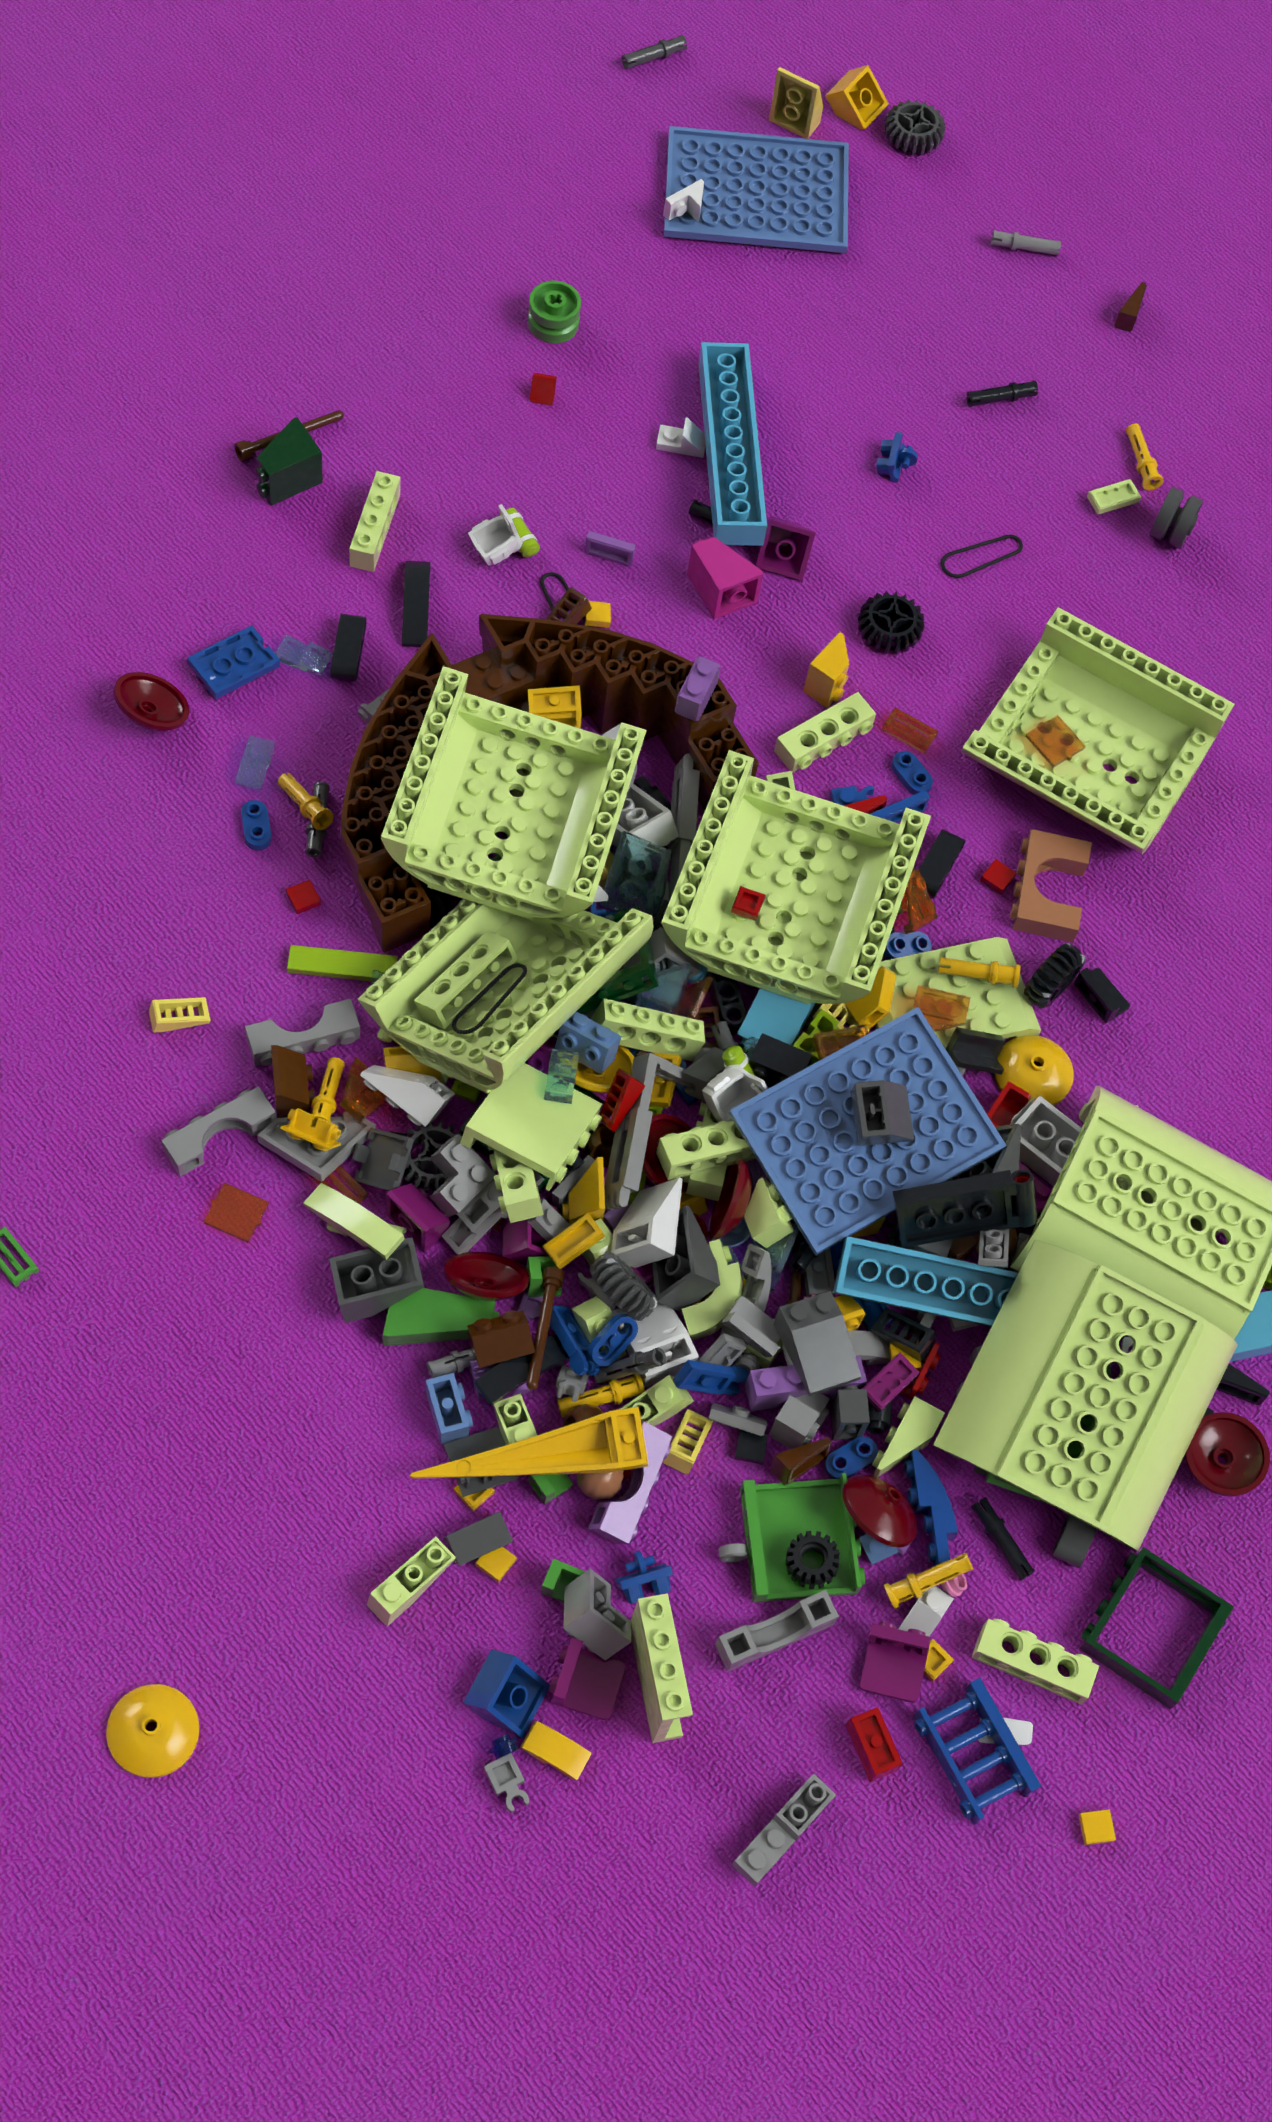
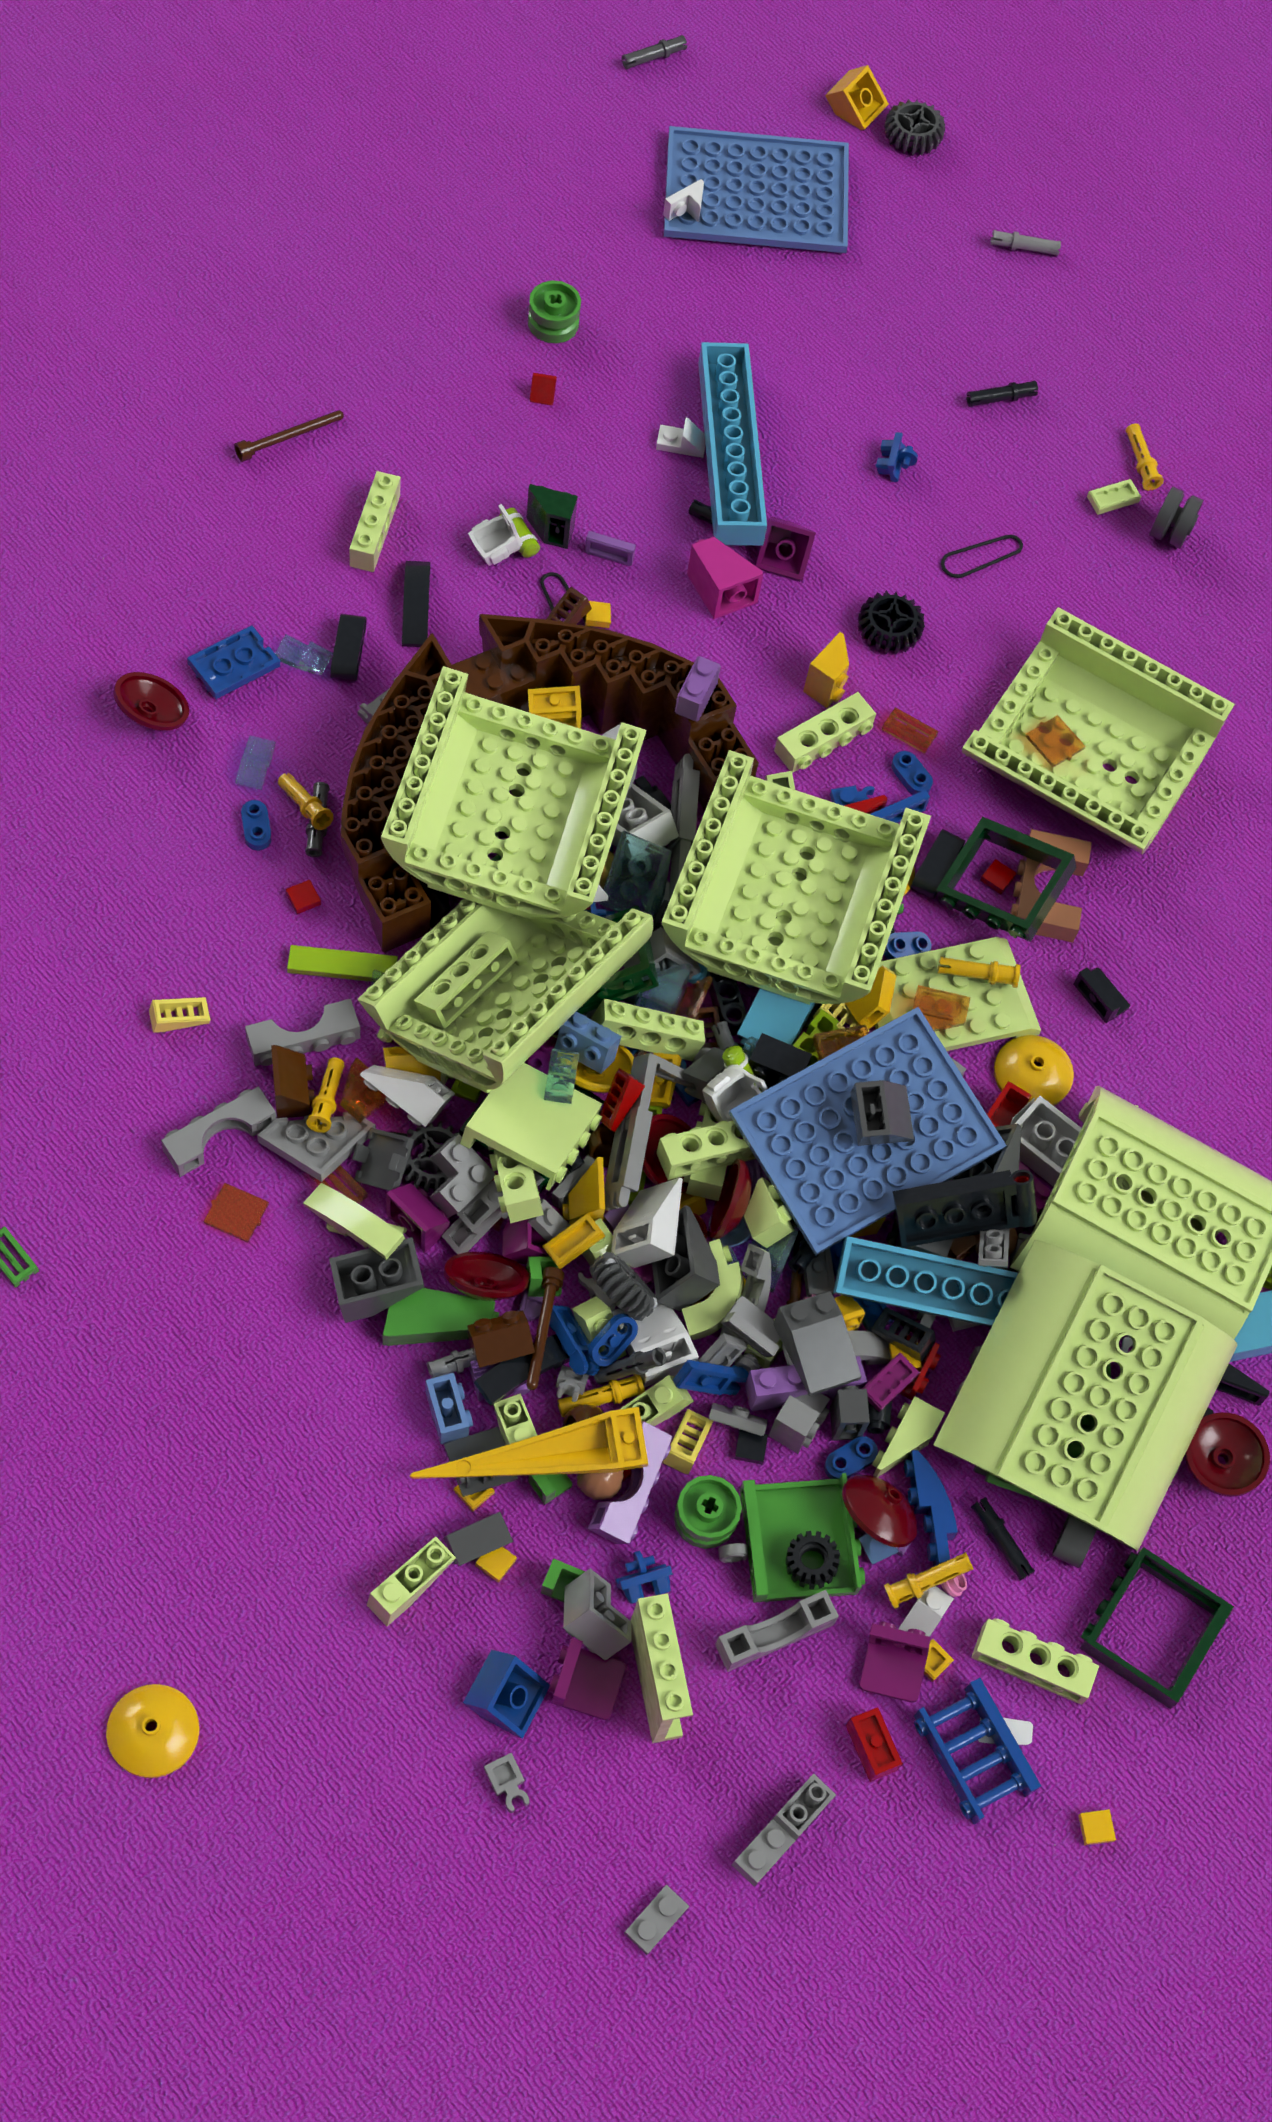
dark green slope [255,417,323,506] -> none
yellow hinge [280,1108,341,1151] -> none
black piece [452,963,527,1034] -> none
clear blue plate [489,1734,518,1760] -> none
yellow slope [520,1721,592,1780] -> none
red tile [731,886,765,921] -> none
light yellow slope [769,67,823,139] -> none
reddish brown slope [771,1437,831,1486] -> none
clear orange wing [901,869,938,934] -> none
black panel [946,1027,1006,1075] -> none
black gear [1024,943,1086,1009] -> none
reddish brown slope [1114,282,1147,332] -> none
none -> dark green slope [526,484,578,549]
none -> light grey plate [624,1885,689,1955]
none -> bright green wheel [674,1475,742,1549]
none -> dark green window [936,817,1076,942]

